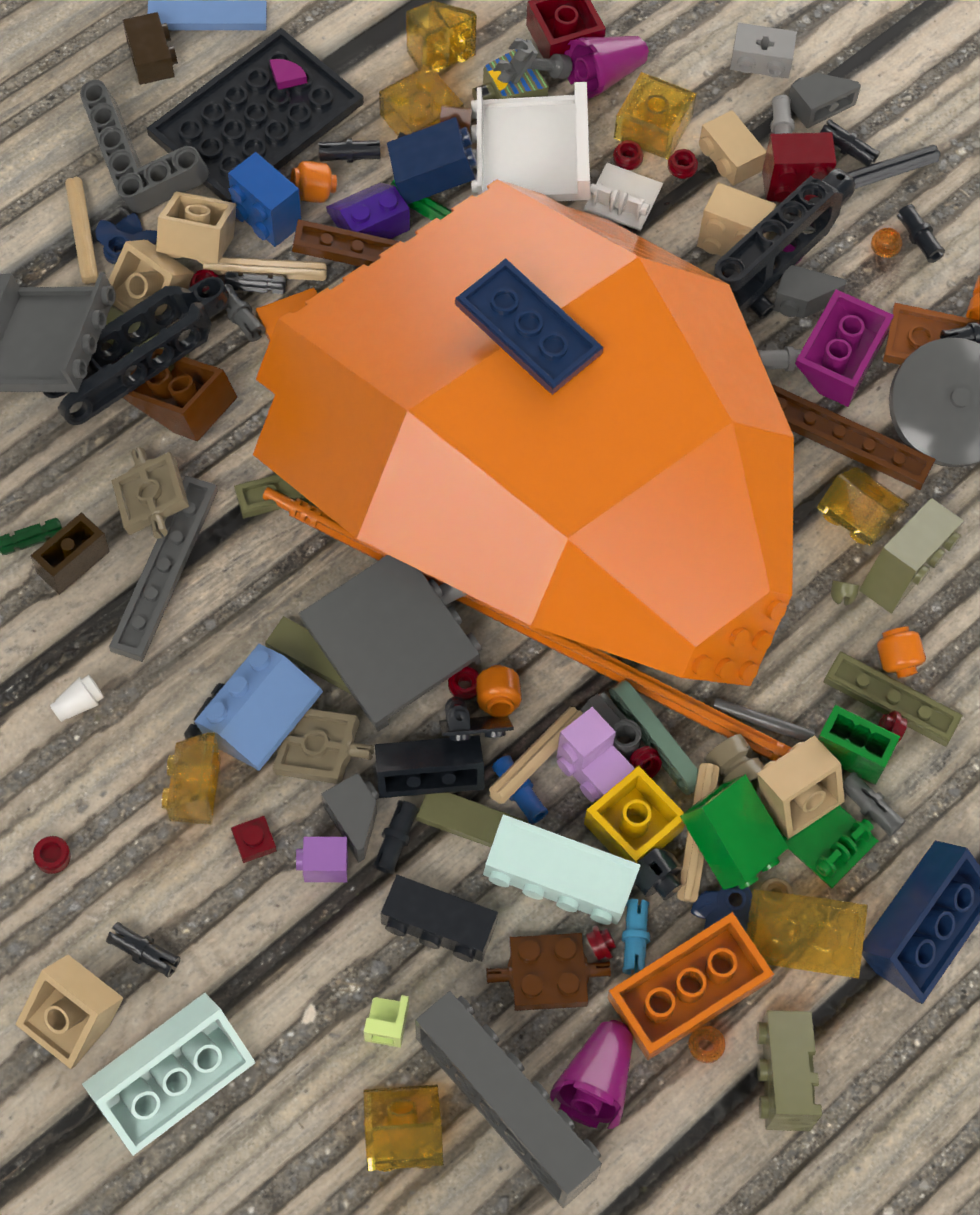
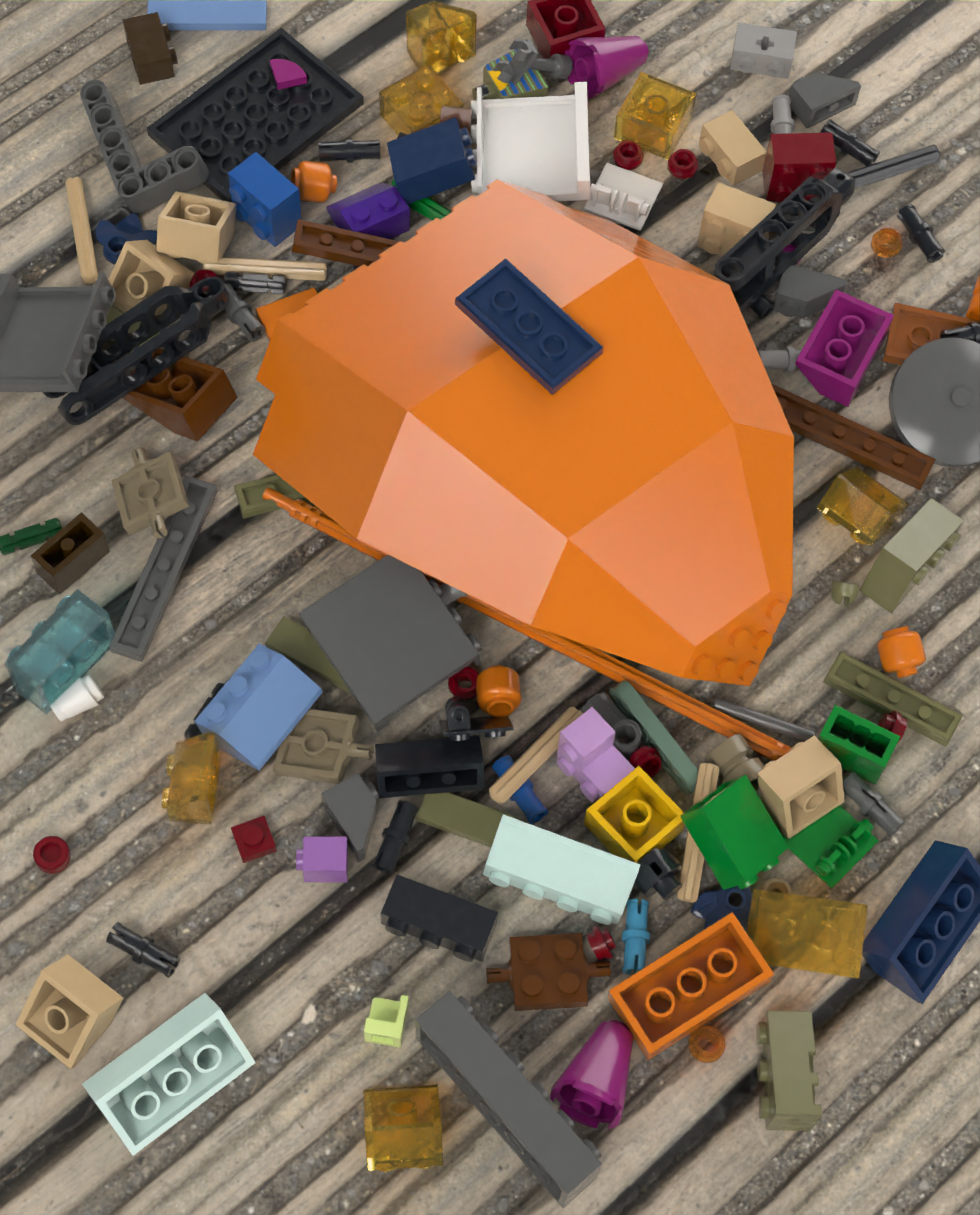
none -> clear light blue brick [4,589,115,715]

